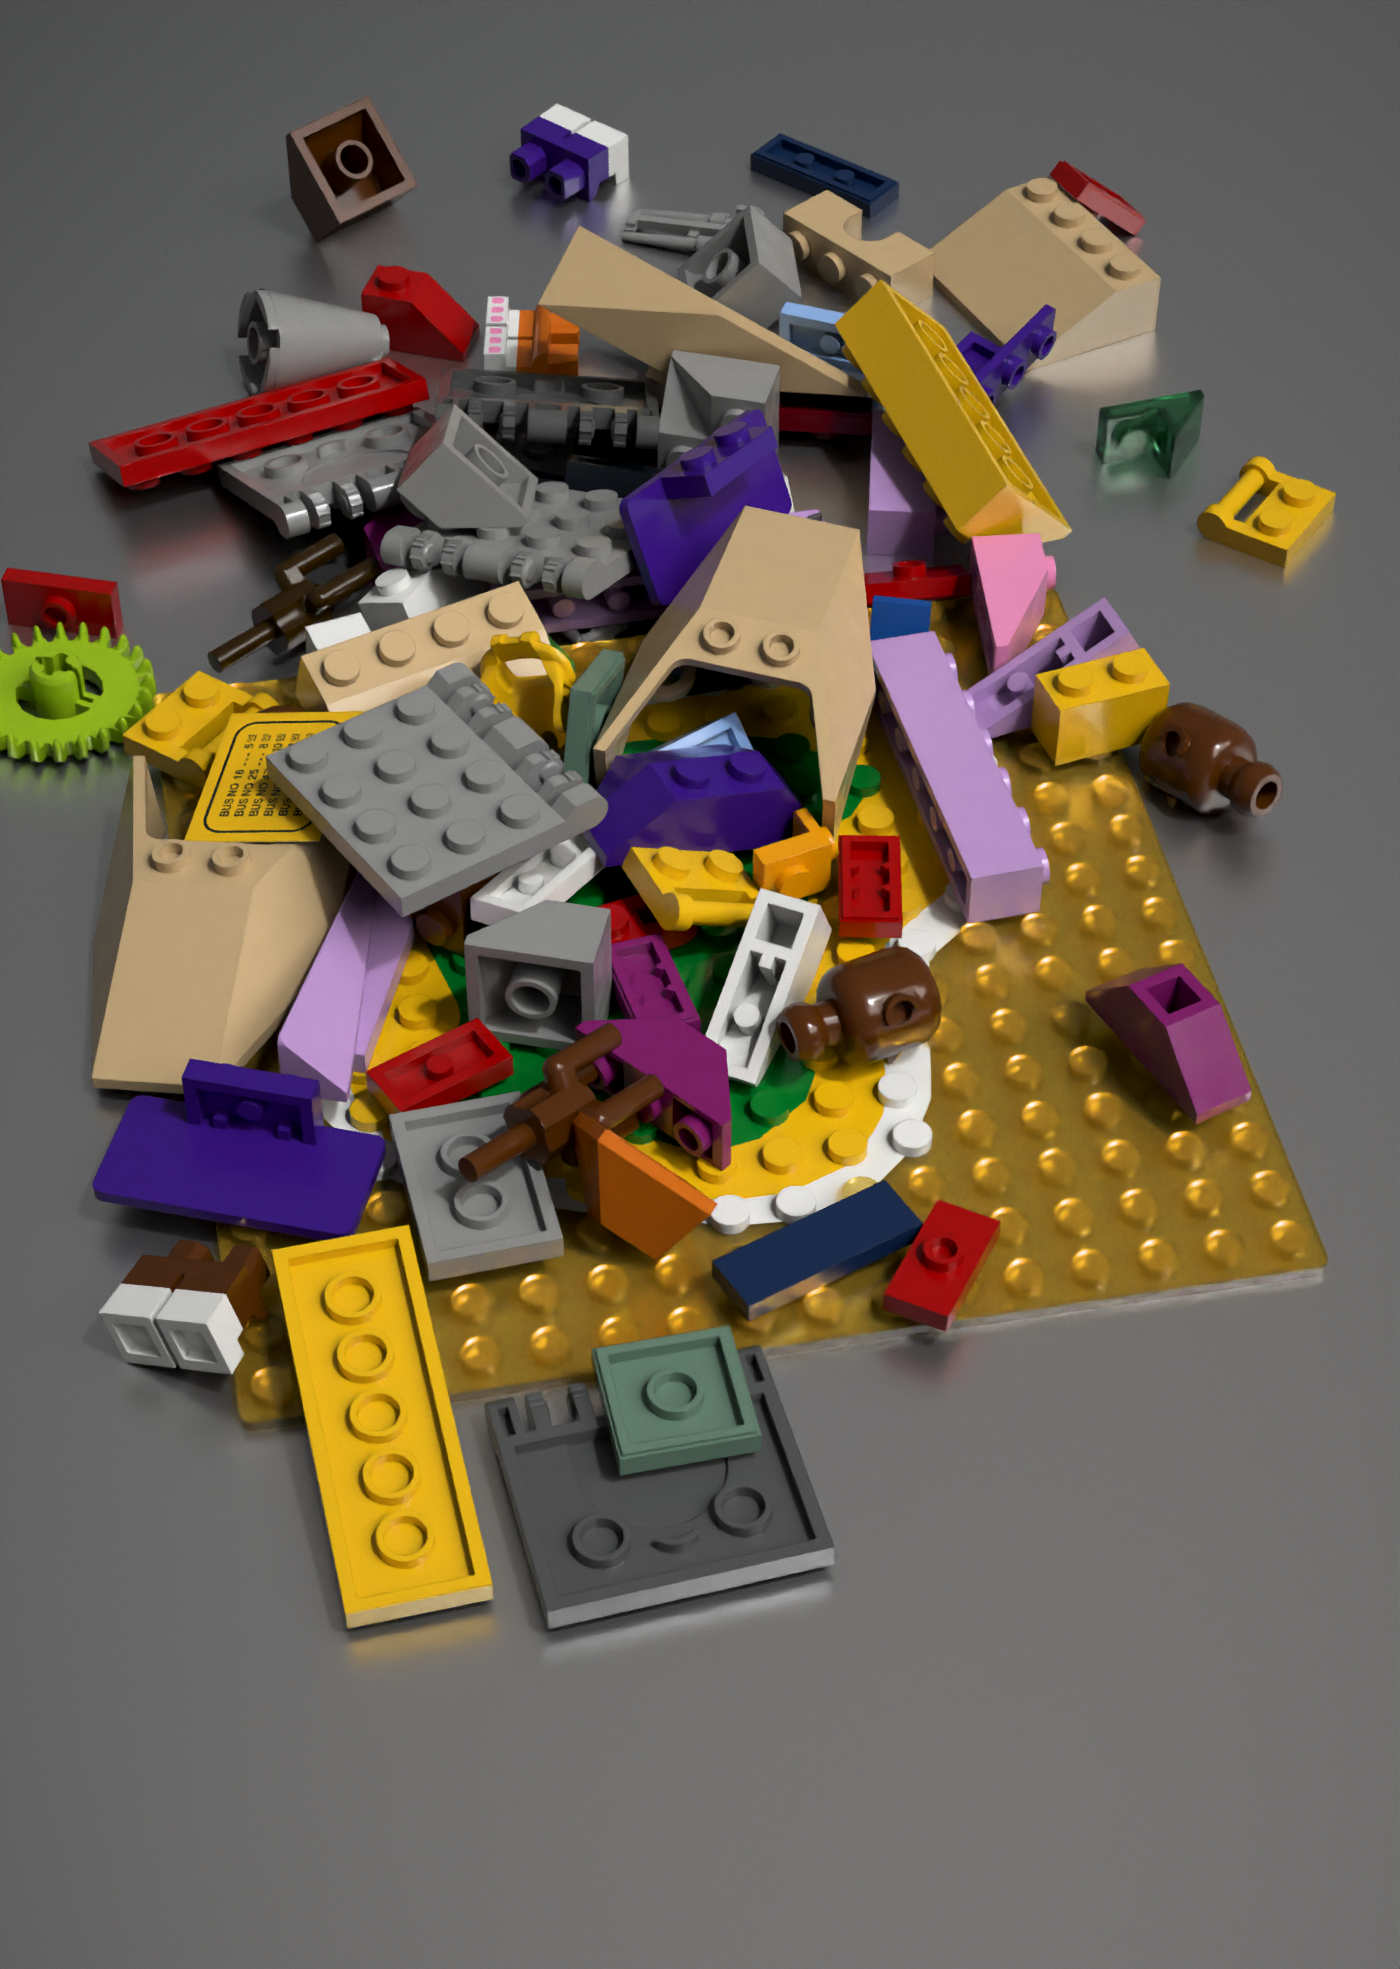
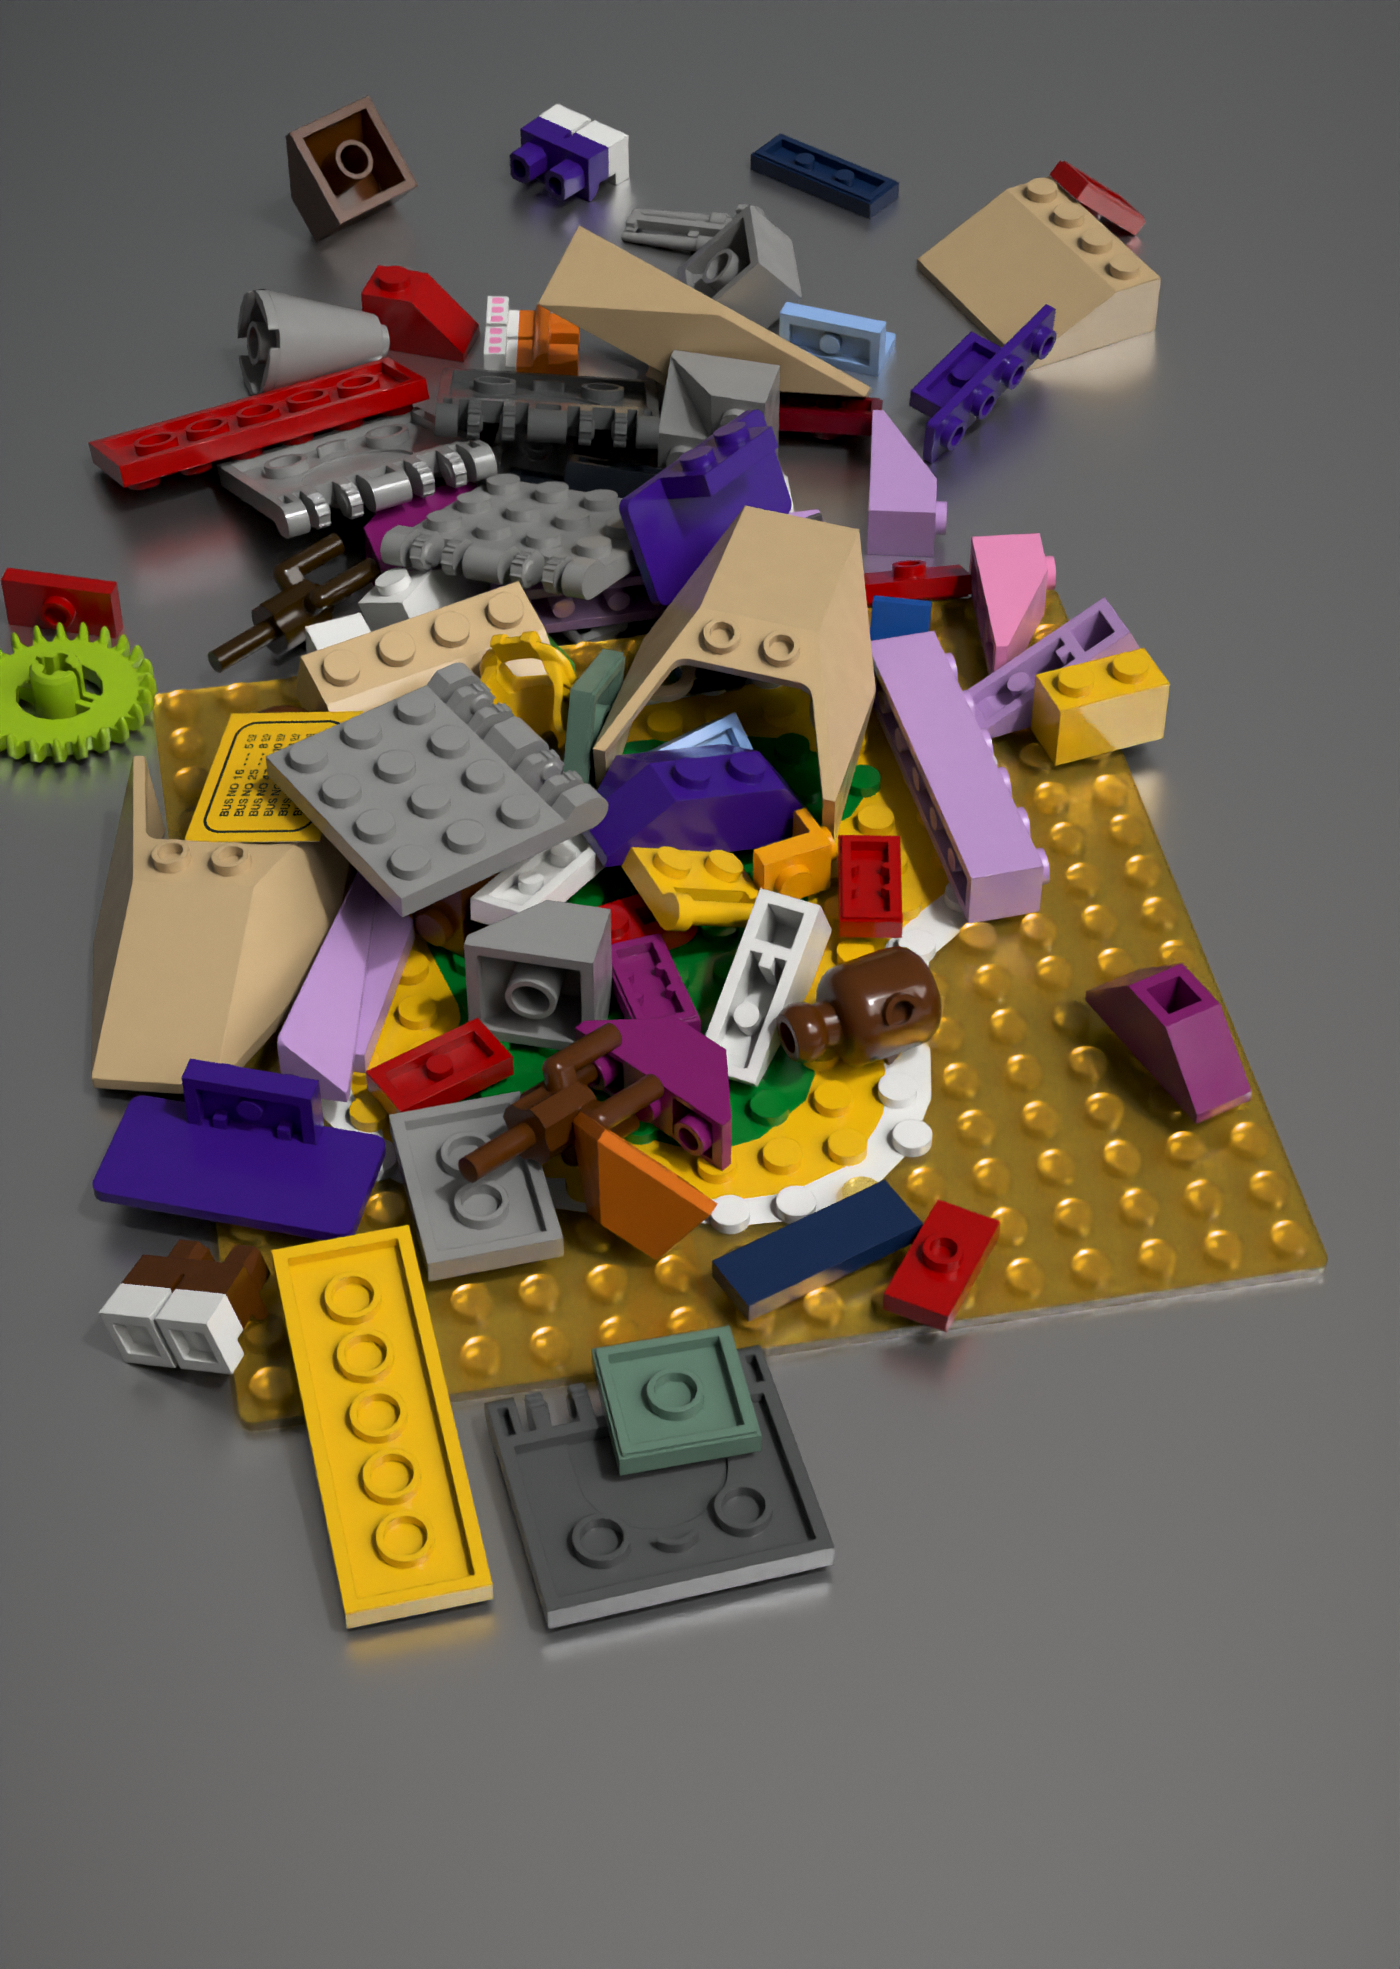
yellow plate [122,670,279,788] -> none
light grey slope [397,404,538,528] -> none
tan arch [783,190,935,305] -> none
yellow slope [834,279,1072,545] -> none
clear green slope [1095,390,1205,478] -> none
reddish brown piece [1138,702,1283,818] -> none
yellow plate [1197,456,1336,568] -> none

